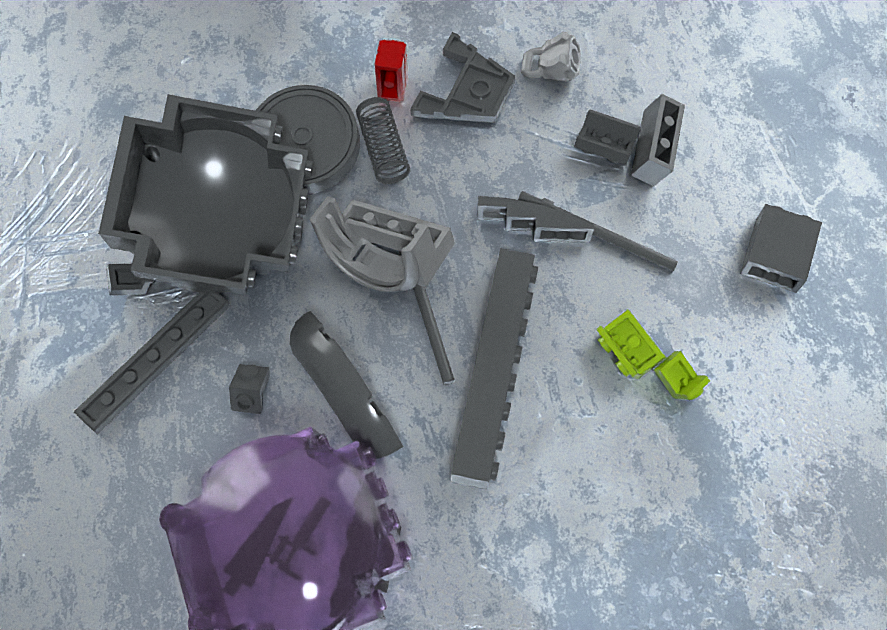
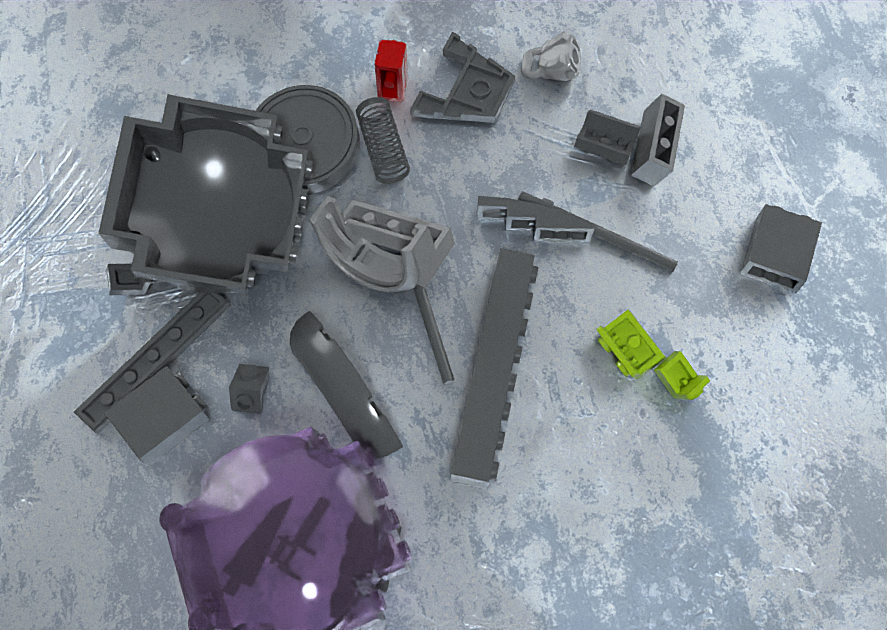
none -> dark grey brick [104,366,209,467]

